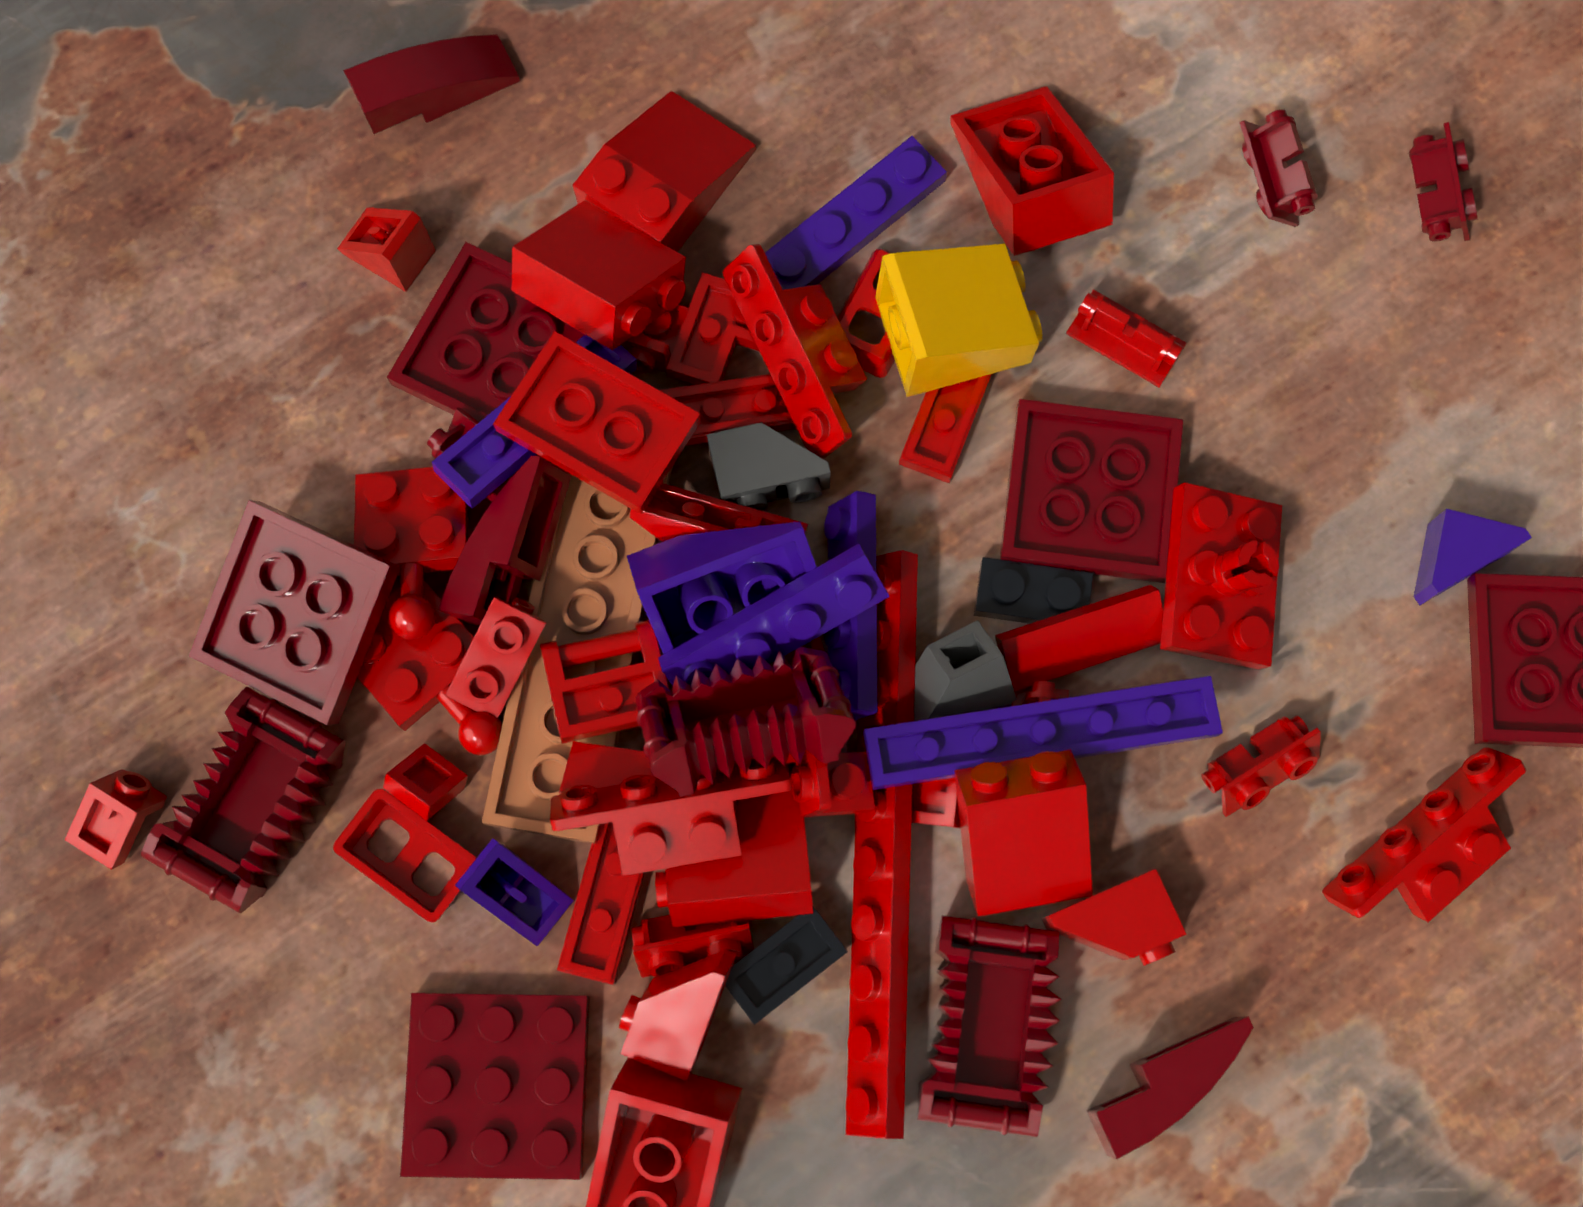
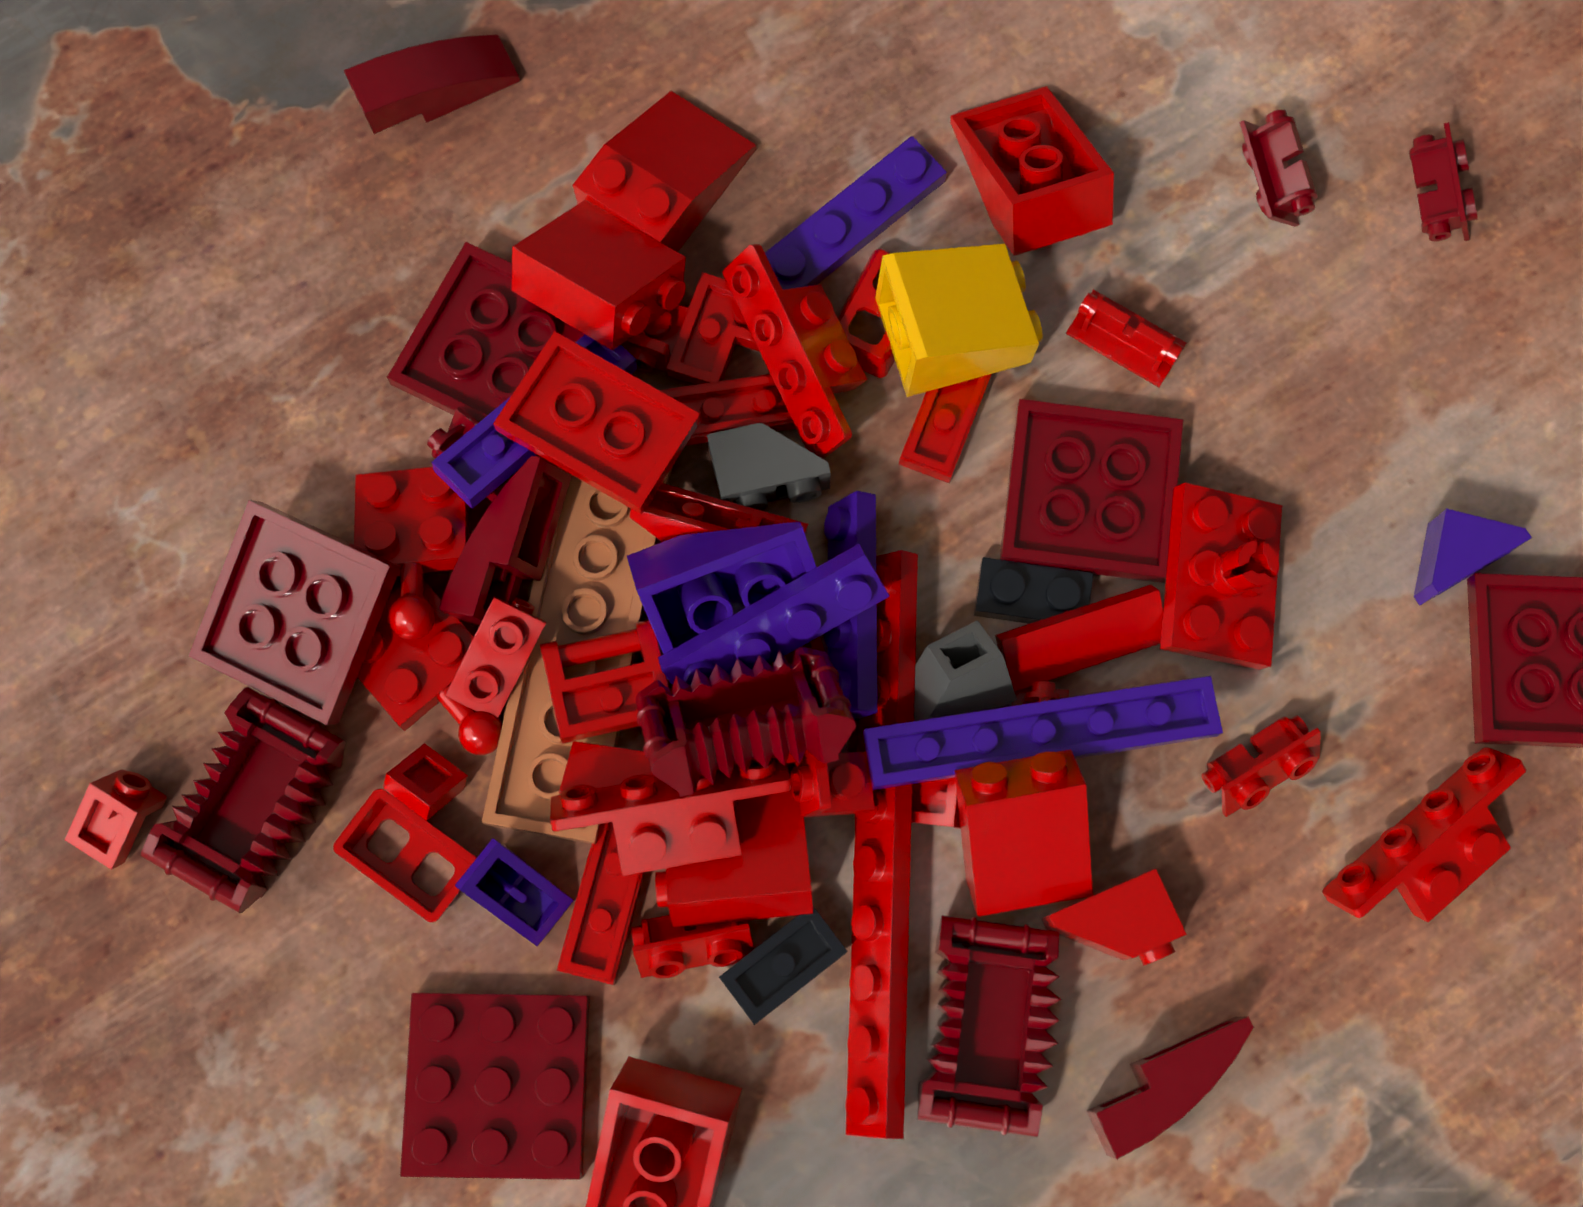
red slope [337,207,436,292] -> none
slope [619,949,737,1081] -> none

